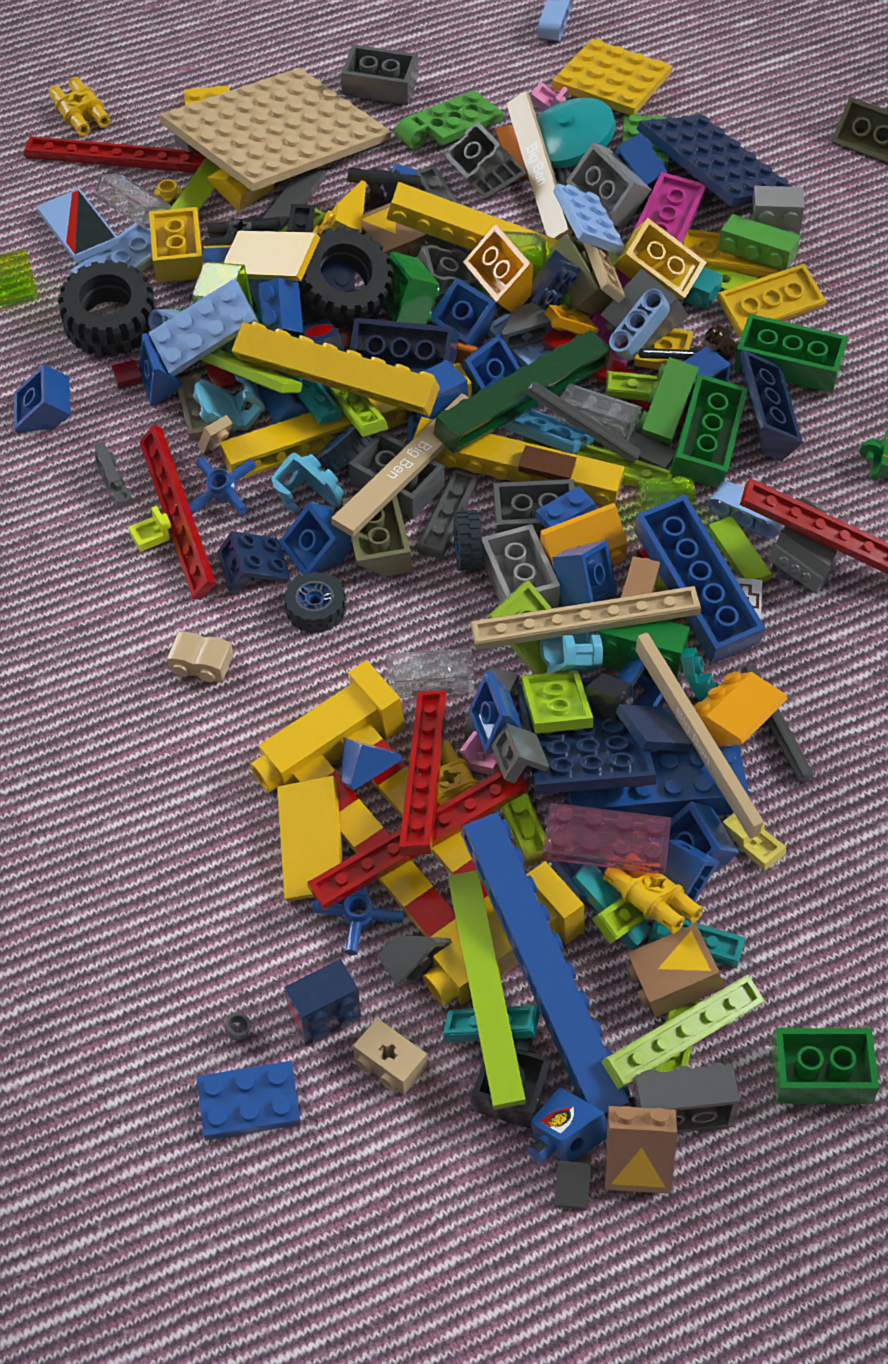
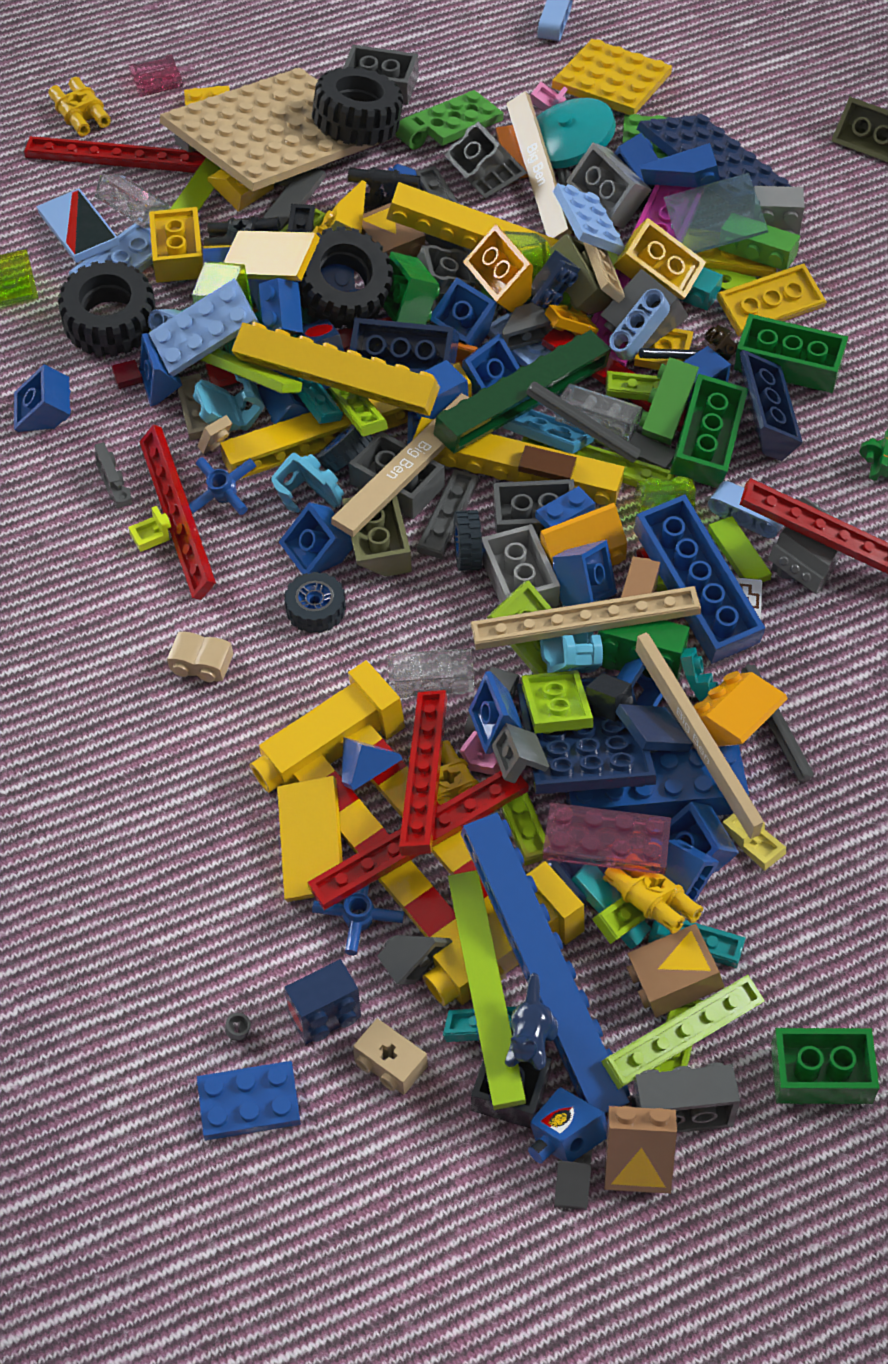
yellow plate [154,179,182,203] -> none
dark blue bracket [217,531,291,594] -> none
none -> clear pink plate [128,54,183,97]
none -> black tyre [312,67,404,146]
none -> dark blue animal [505,973,558,1070]
none -> blue slope [640,143,720,188]
none -> clear light blue piece [664,173,768,253]

